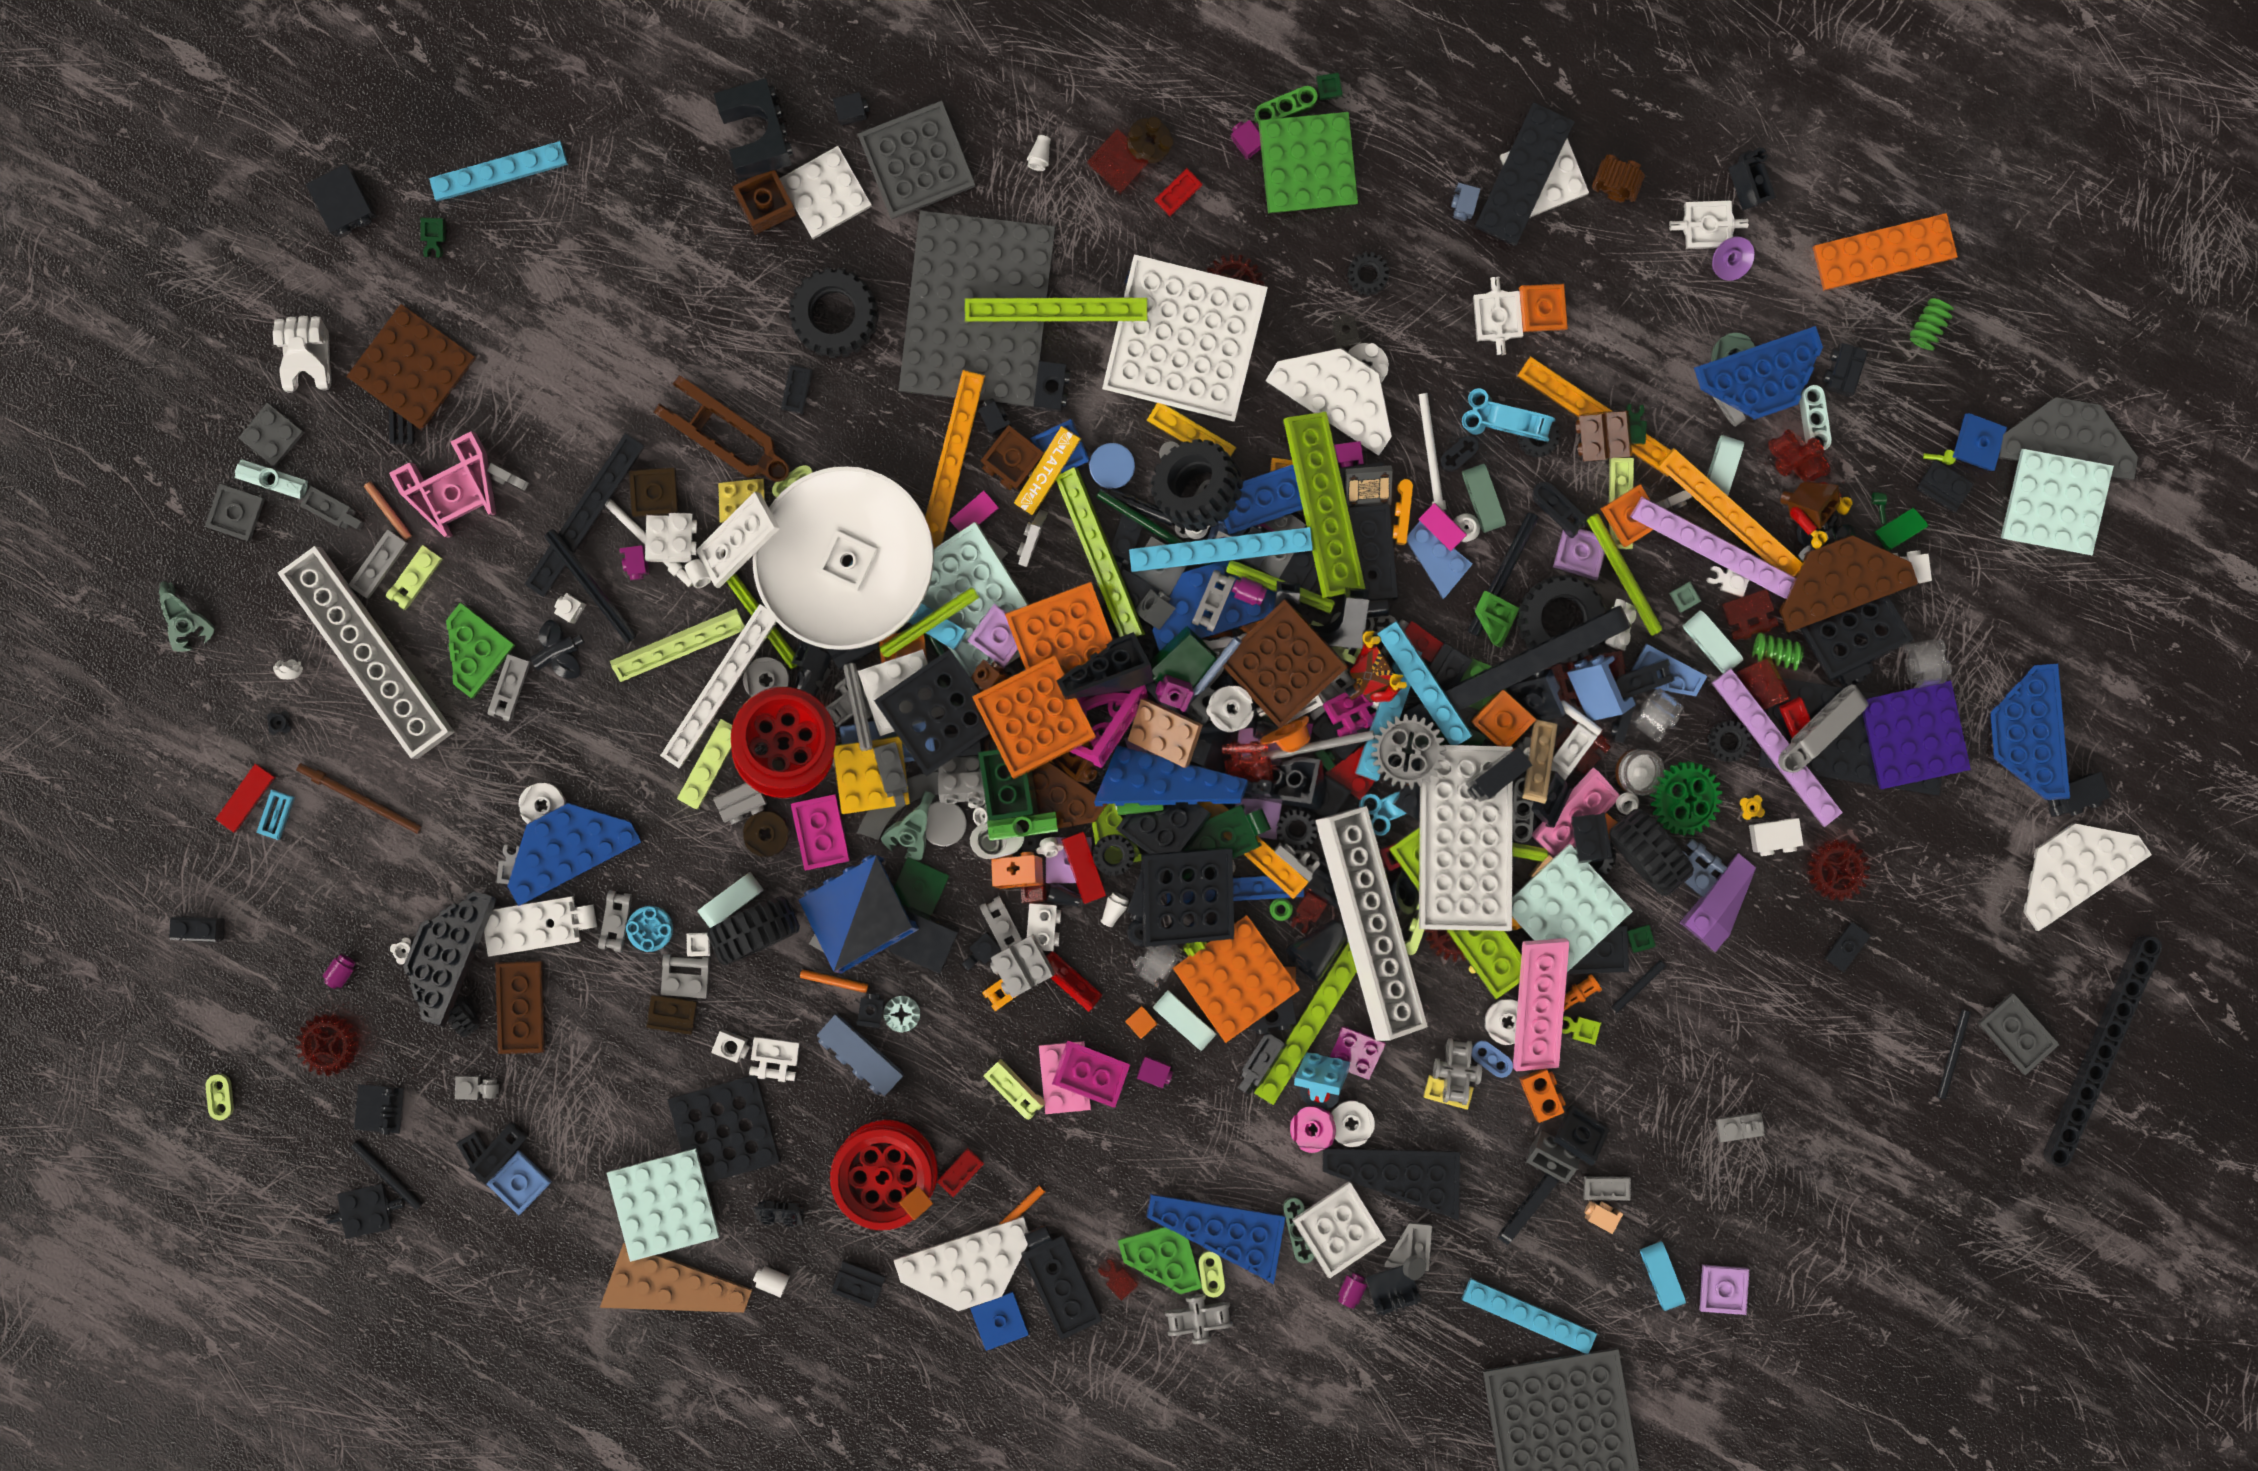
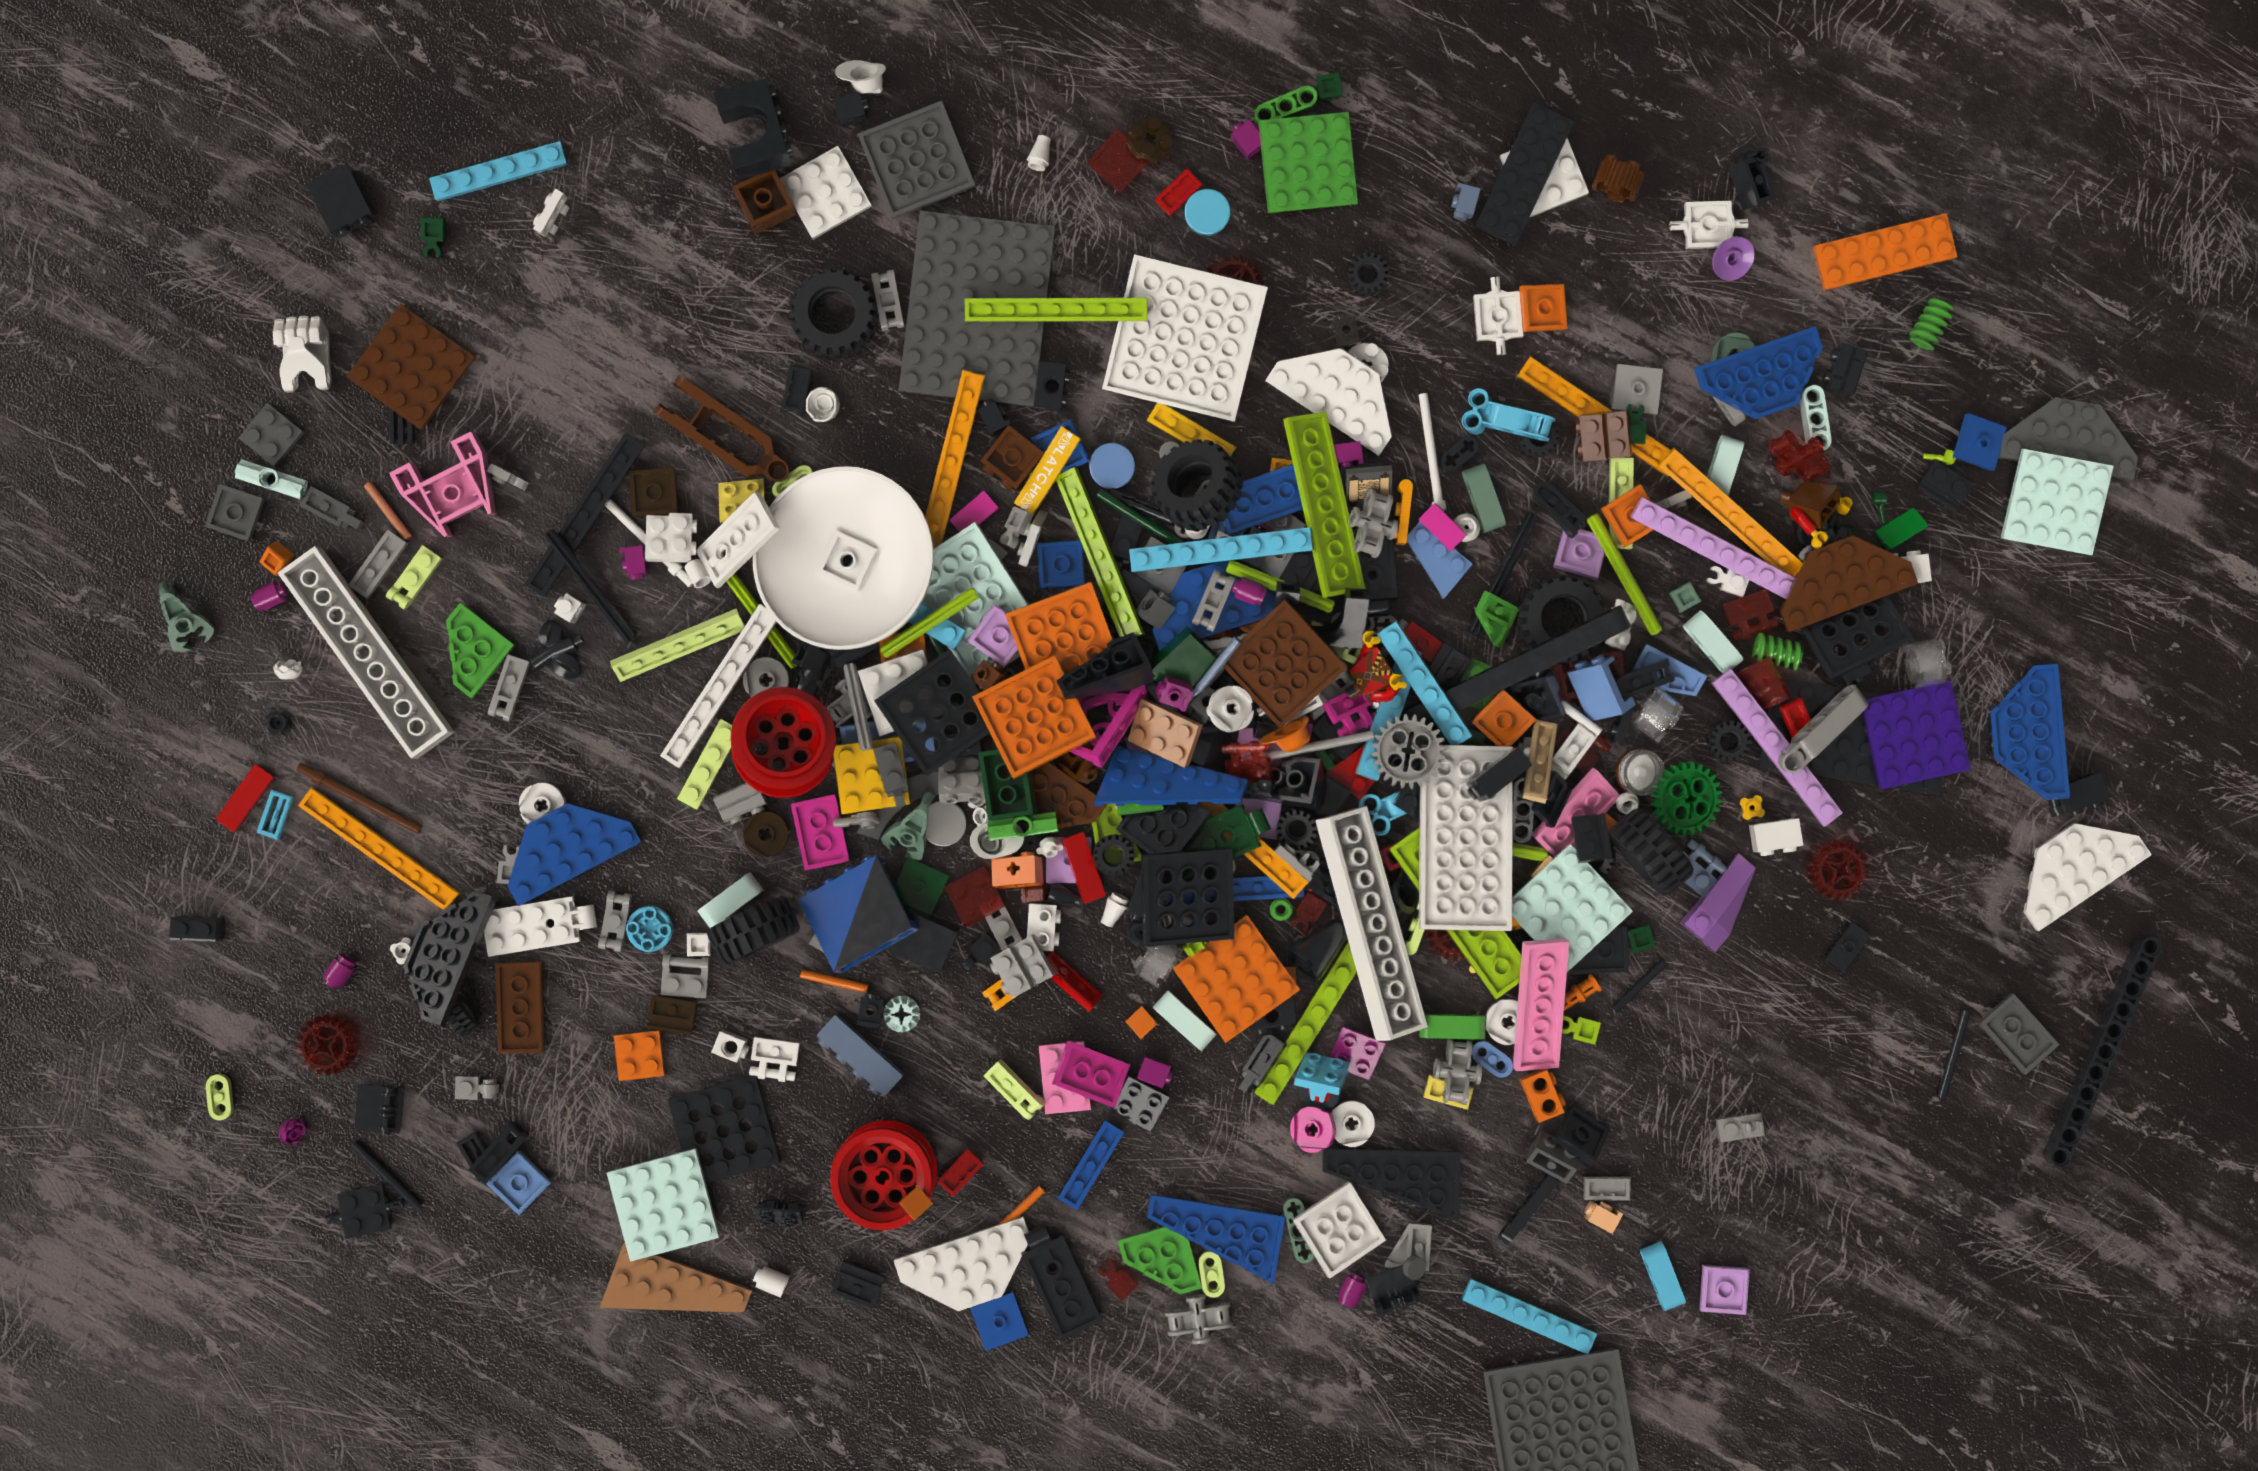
none -> magenta brick [250,581,287,611]
none -> orange slope [259,541,294,576]
none -> magenta plate [279,1118,306,1146]
none -> light orange tile [298,787,460,910]
none -> white plate [533,189,569,237]
none -> orange plate [614,1030,665,1081]
none -> white hair [806,387,840,422]
none -> light grey plate [833,812,880,829]
none -> white piece [835,60,886,94]
none -> light grey plate [871,269,905,331]
none -> clear red plate [944,866,1005,928]
none -> light grey plate [1000,506,1033,549]
none -> blue tile [1037,540,1085,589]
none -> blue plate [1058,1120,1125,1210]
none -> hinge [1110,1076,1170,1132]
none -> medium azure tile [1185,189,1230,236]
none -> light grey axle [1348,489,1398,558]
none -> bright green beam [1419,1014,1486,1039]
none -> light grey plate [1611,364,1663,415]

